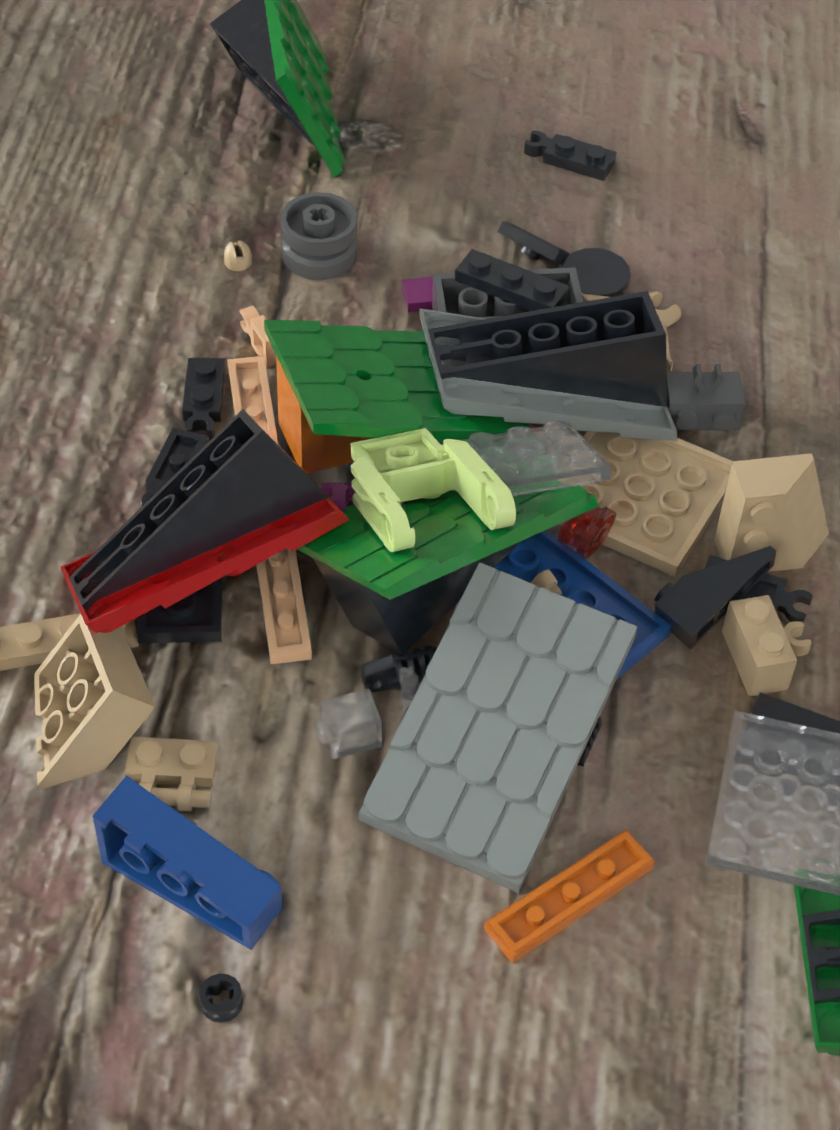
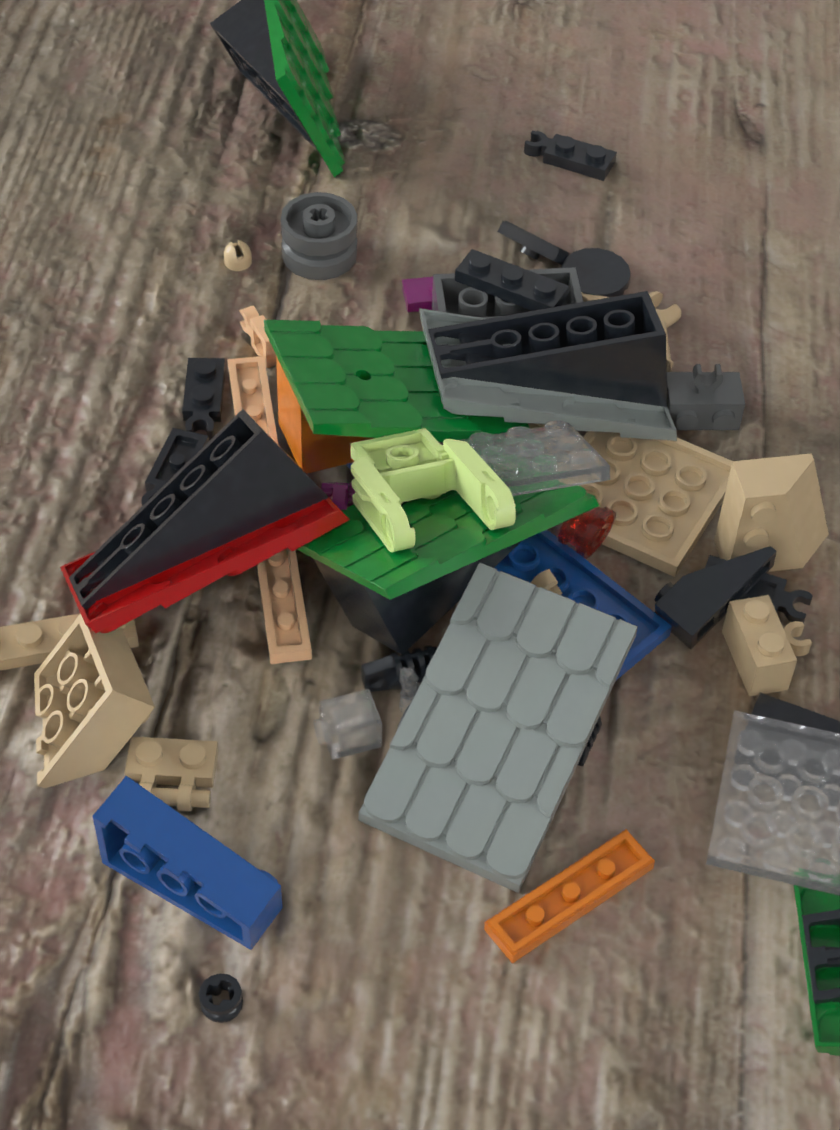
black plate [137,577,223,644] -> none

